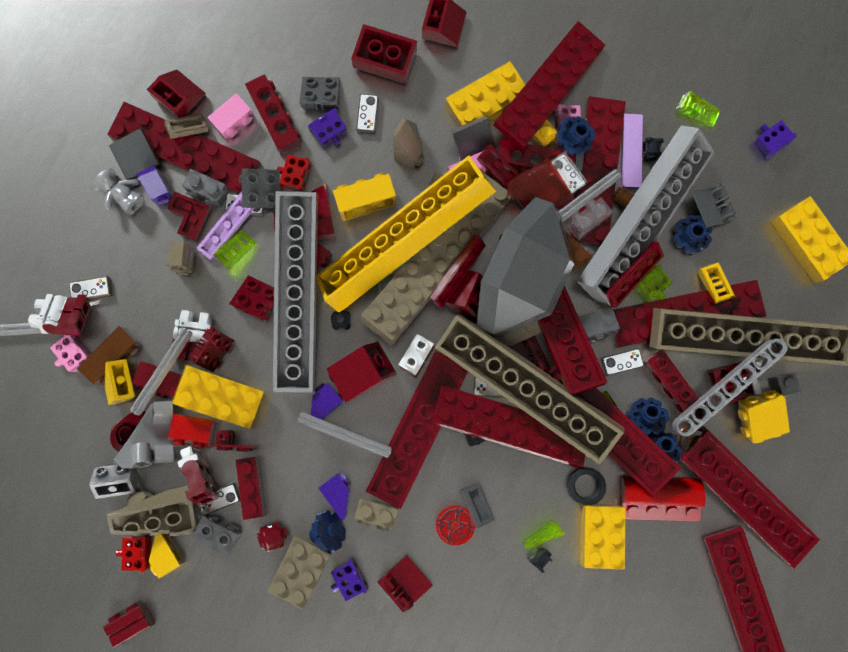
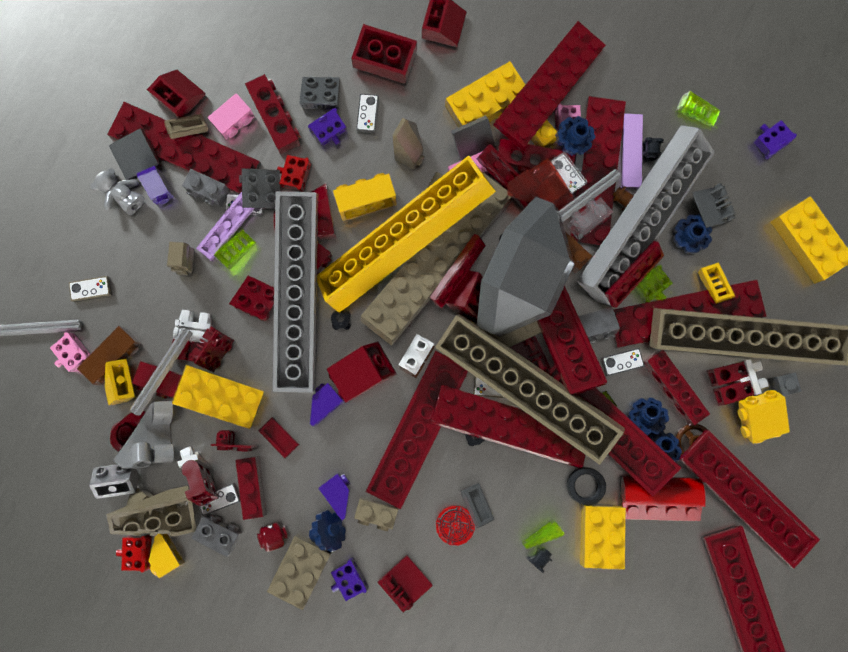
hips [28,294,91,336] -> none
dark red brick [103,602,155,648] -> none
dark red plate [167,192,211,241] -> none
red brick [168,414,215,449] -> none
light grey axle [298,412,392,458] -> none
light grey beam [672,339,787,436] -> none
none -> dark red tile [258,417,300,459]

